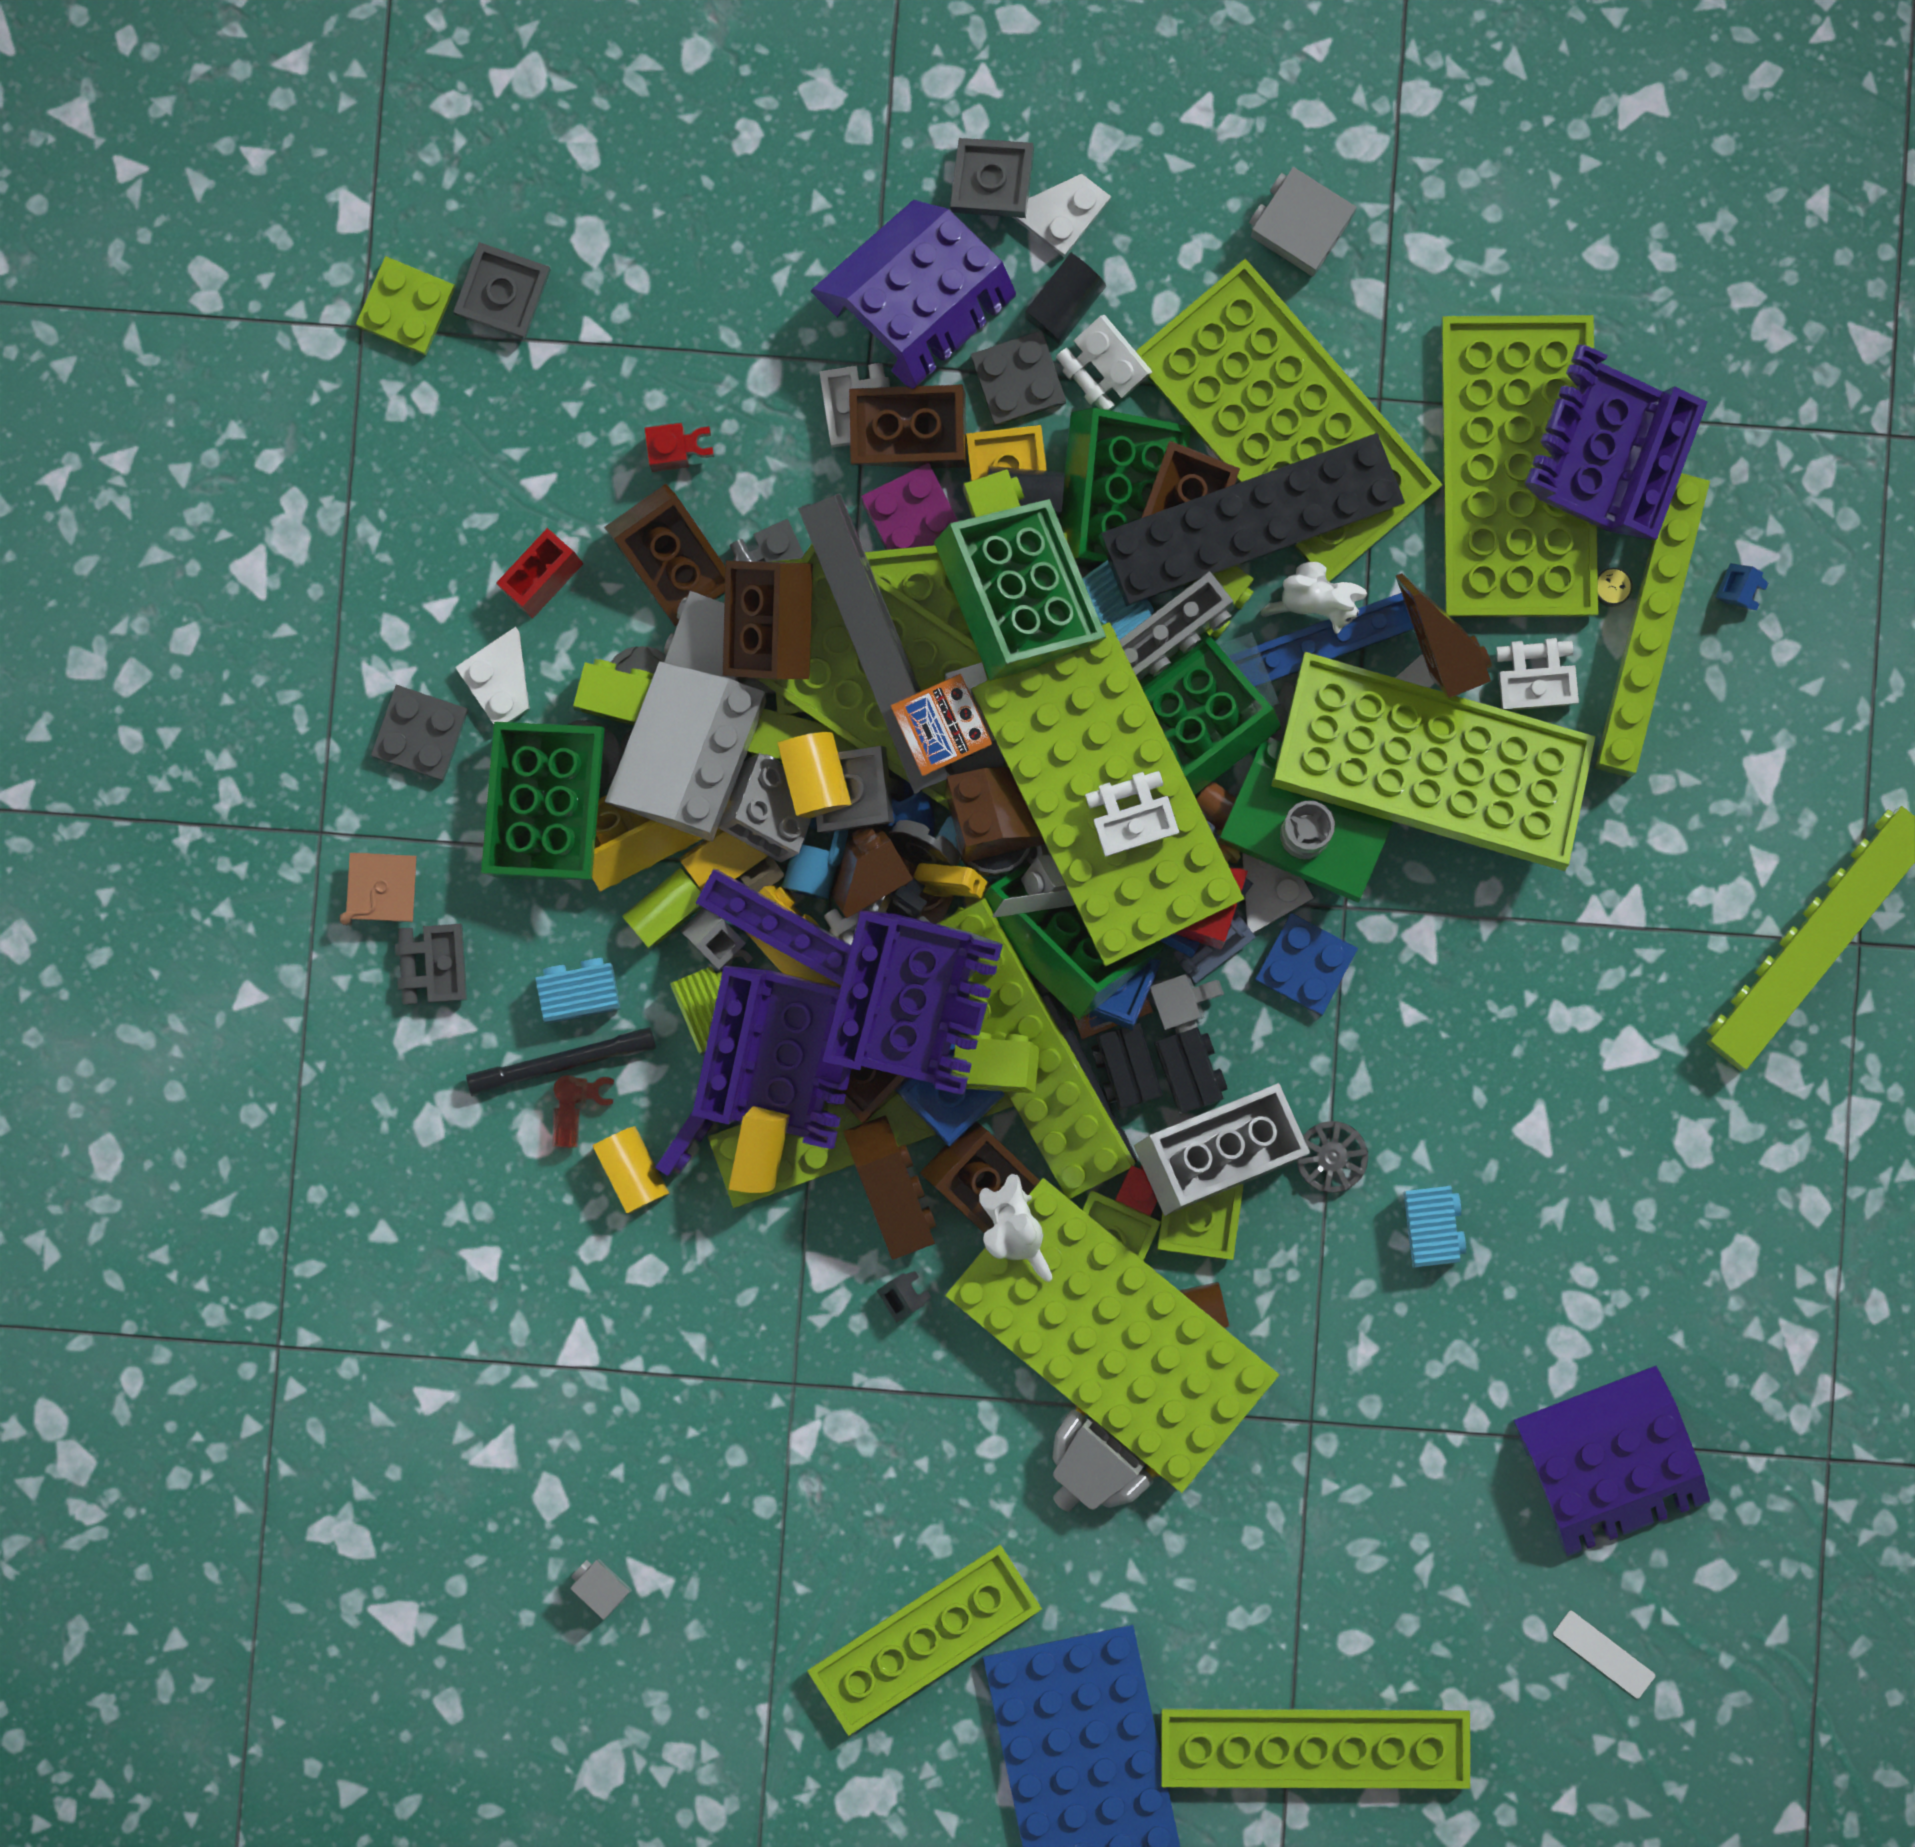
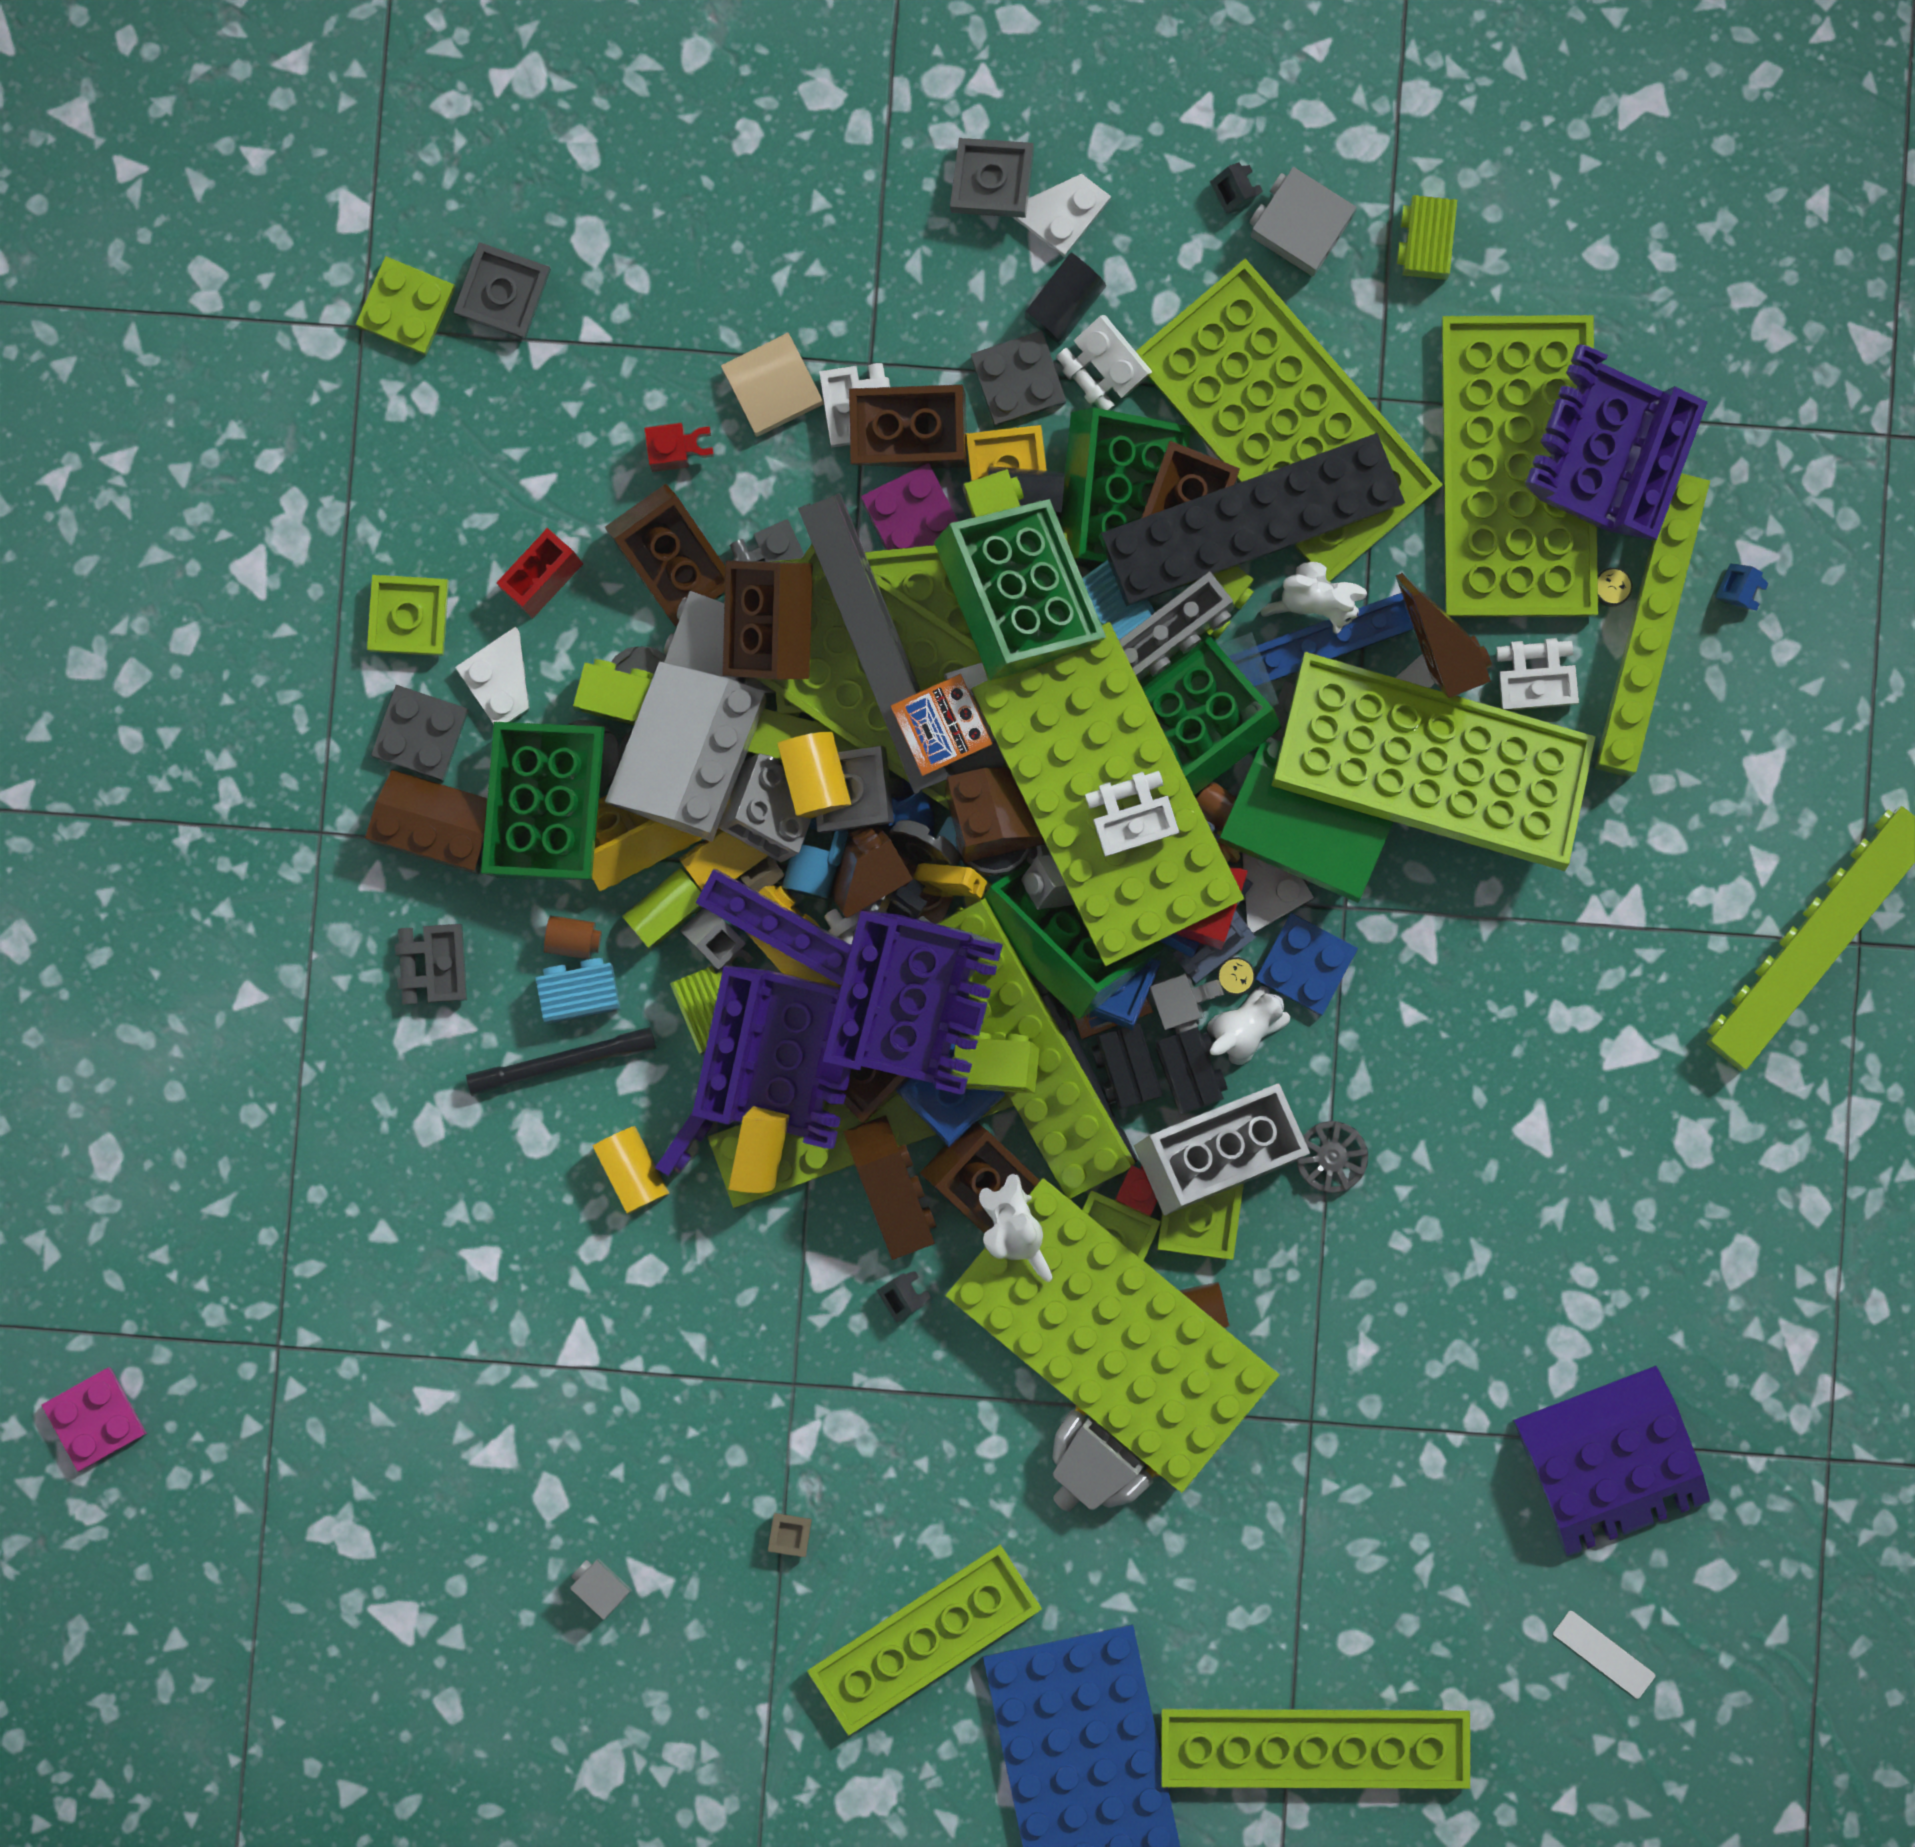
nougat hat [339,853,417,926] -> none
clear red bar [552,1075,614,1148] -> none
dark purple slope [811,199,1016,388] -> none
white sticker [992,890,1075,918] -> none
light grey wheel [1280,801,1335,859] -> none
medium azure brick [1403,1186,1466,1268] -> none
none -> dark pink plate [41,1367,147,1472]
none -> reddish brown slope [365,770,487,875]
none -> lime plate [367,575,449,656]
none -> dark orange brick [544,915,602,960]
none -> tan slope [721,333,824,437]
none -> dark tan plate [768,1513,812,1557]
none -> white animal [1207,986,1290,1065]
none -> black tile [1210,162,1263,214]
none -> light yellow tile [1217,957,1255,996]
none -> lime brick [1397,195,1458,280]

